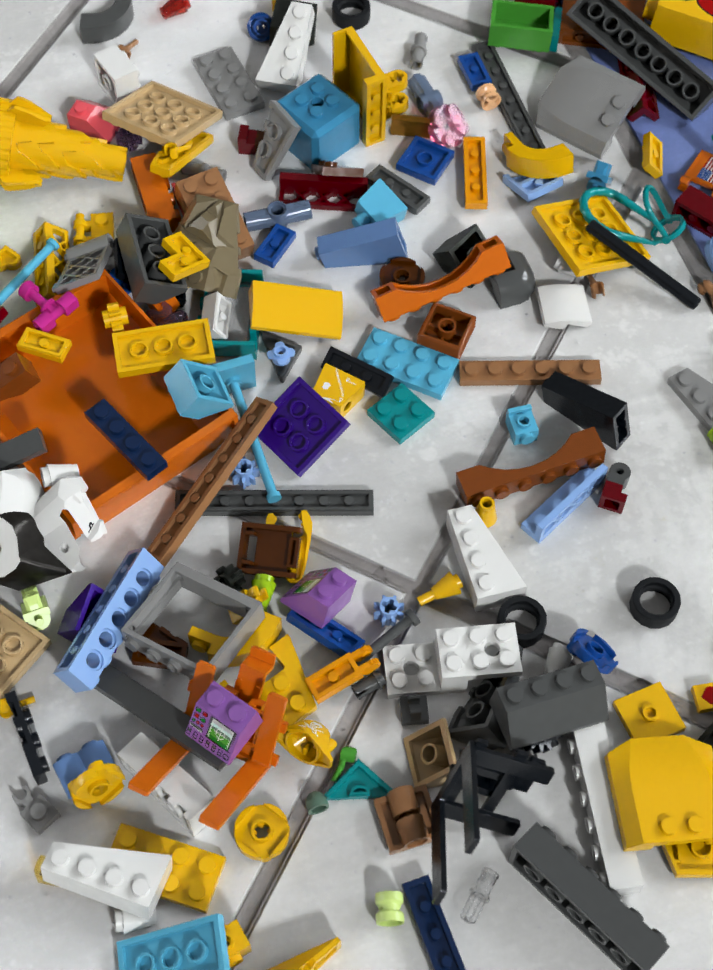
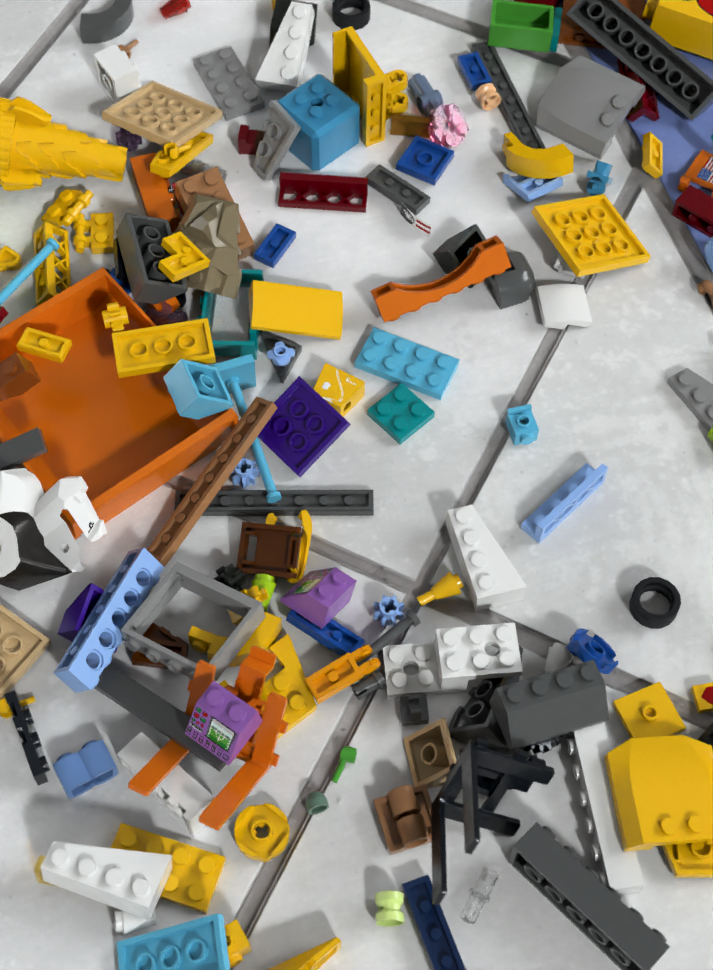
light grey plate [12,785,61,835] -> none
dark pink bar [18,280,80,333] -> none
yellowish green hips [20,585,51,631] -> none
white cone [40,464,80,488] -> none
light grey piece [52,233,114,295] -> none
coral slope [67,100,120,144] -> none
yellow plate [68,760,125,809] -> none
dark blue plate [84,399,168,481] -> none
white slope [201,291,232,341] -> none
sand blue piece [243,200,312,232] -> none
blue cone [247,12,272,42] -> none
yellow hat [277,720,337,768] -> none
reddish brown wing [311,160,364,178] -> none
medium blue slope [315,217,408,268] -> none
black plate [320,346,394,398] -> none
teal tile [324,759,392,800] -> none
medium azure torso [352,178,408,227] -> none
reddish brown plate [379,257,425,286] -> none
light grey pin [409,32,428,70] -> none
dark orange brick [417,302,476,359] -> none
dark orange arch [456,427,606,507] -> none
medium nougat plate [458,360,602,386] -> none
light orange plate [463,137,488,209] -> none
yellow cone [475,496,497,528] -> none
black tyre [496,596,547,648] -> none
black slope [541,371,630,451] -> none
teal animal [579,184,686,246] -> none
black axle [586,220,701,310] -> none
medium nougat hand [586,274,605,299] -> none
dark red leg [598,462,631,514] -> none
none -> yellow plate [41,189,94,227]
none -> sticker [400,202,431,236]

